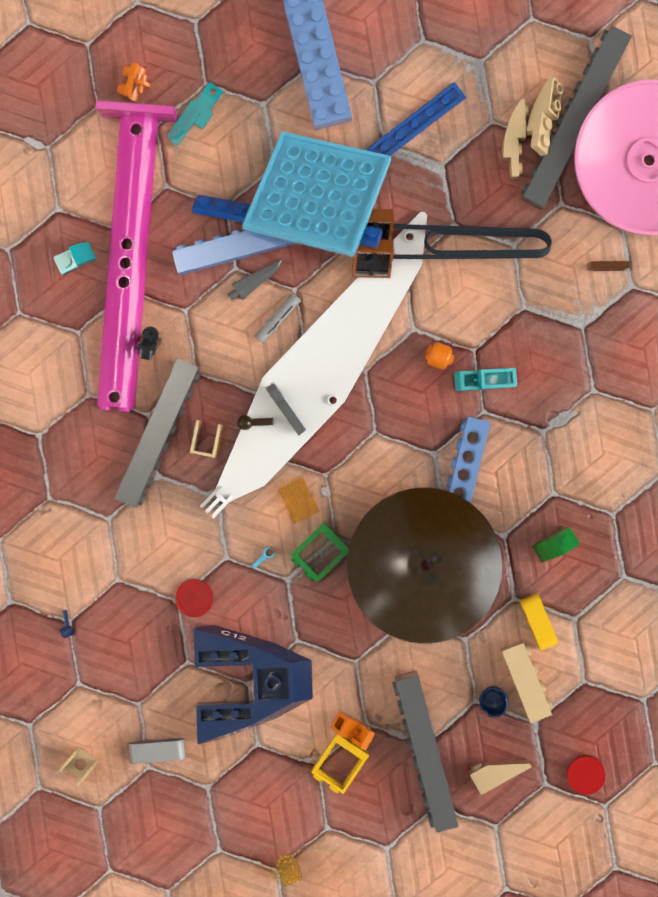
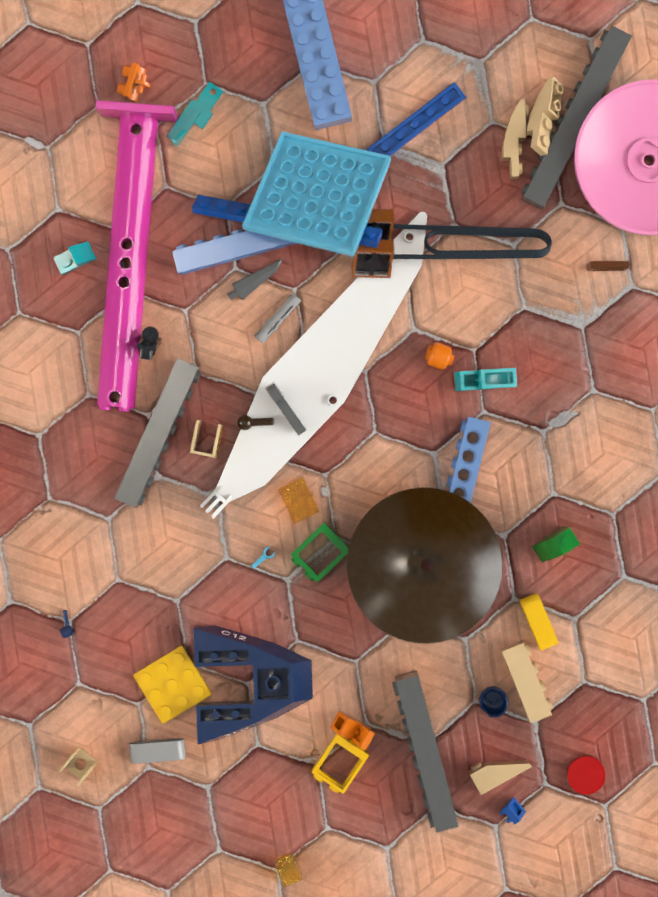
red tile [175,579,214,618] -> none
none -> yellow plate [133,645,212,724]
none -> blue tile [499,797,526,825]

